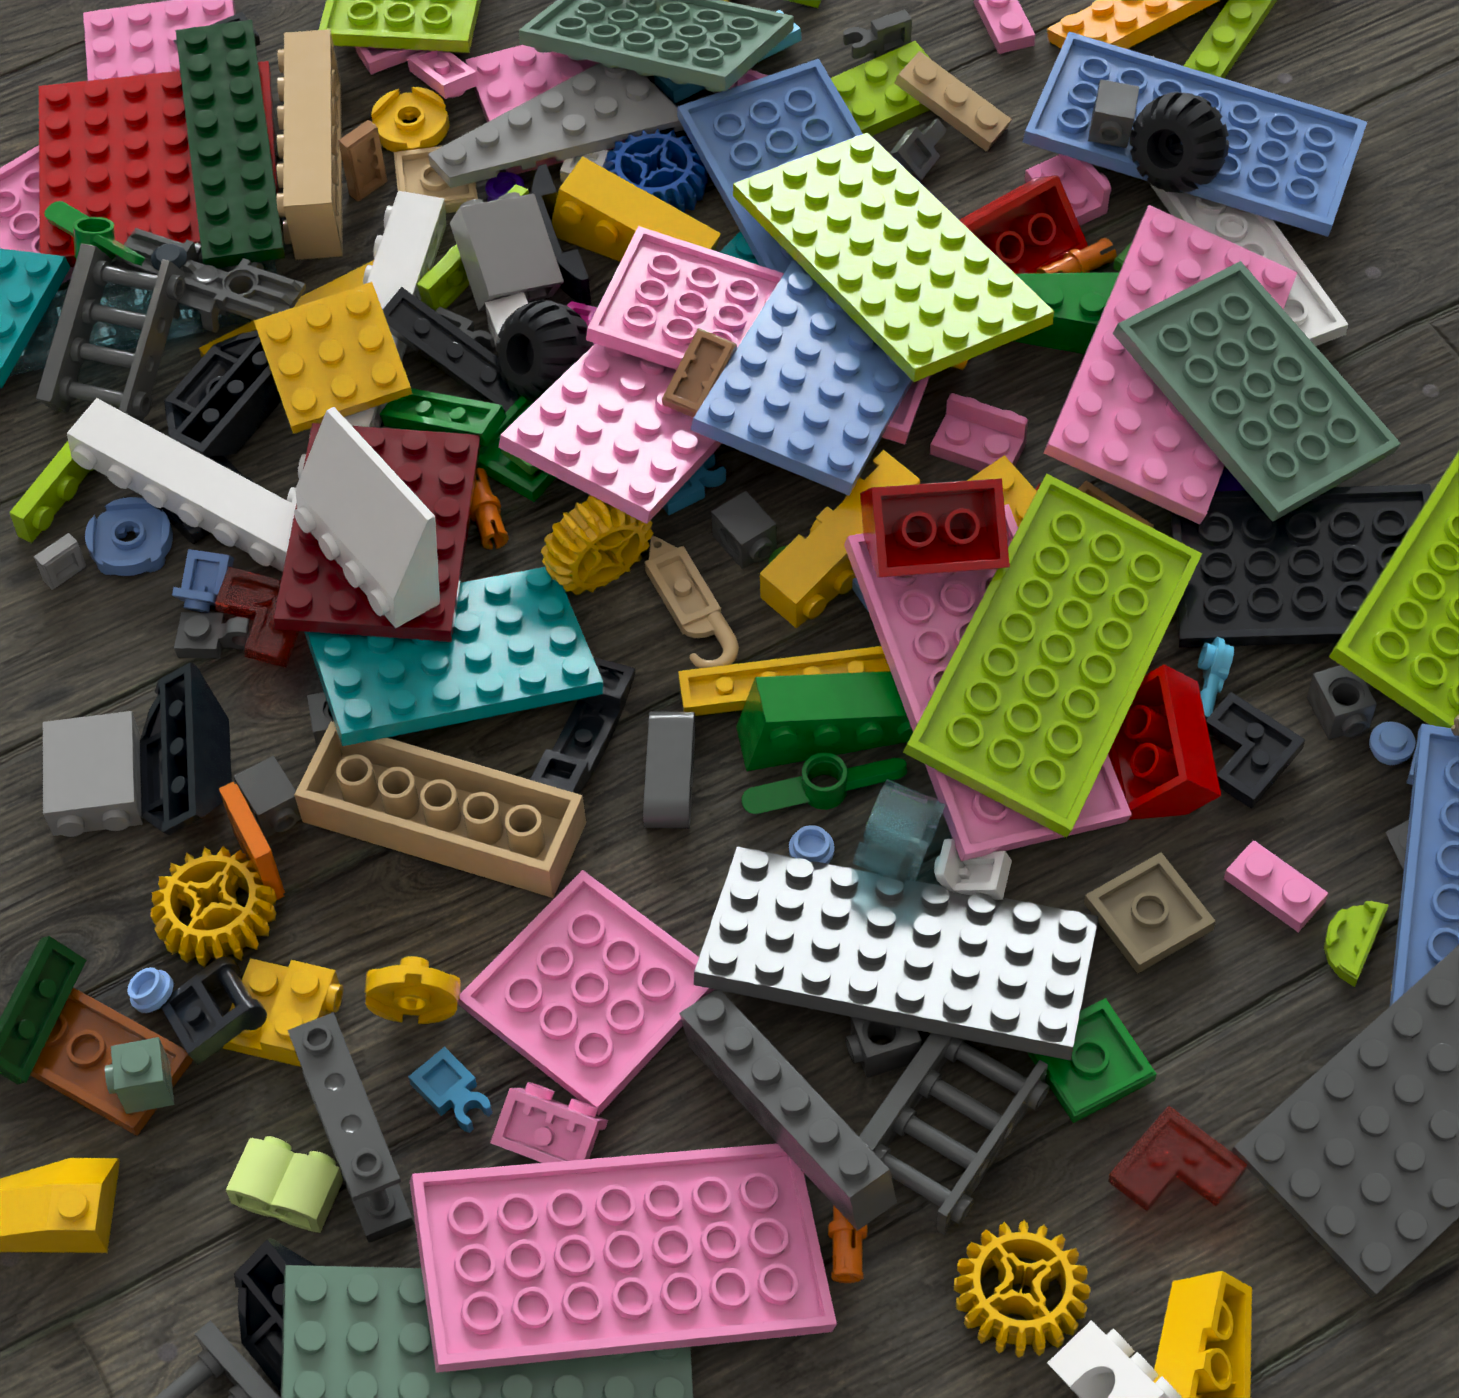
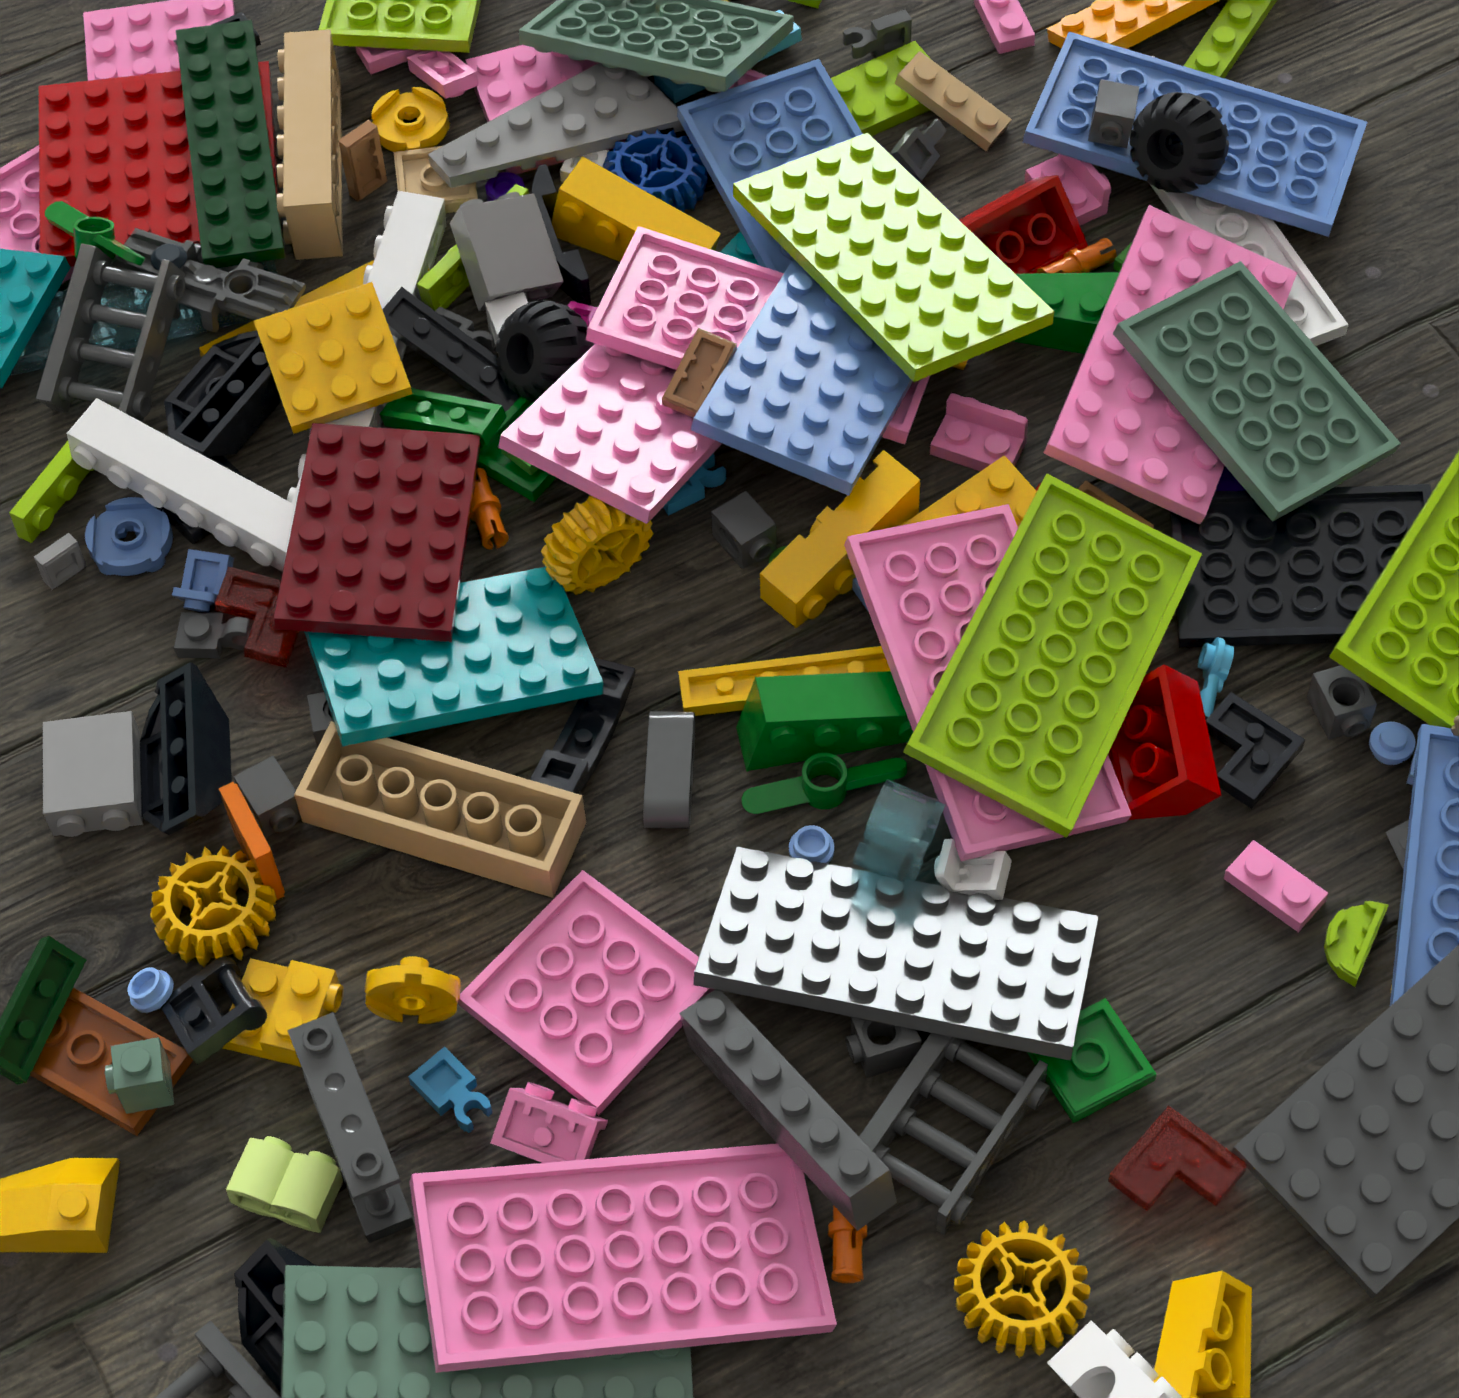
white slope [294,407,440,628] -> none
tan plate [645,535,739,668] -> none
red slope [860,478,1010,578] -> none
dark tan plate [1084,852,1216,974] -> none

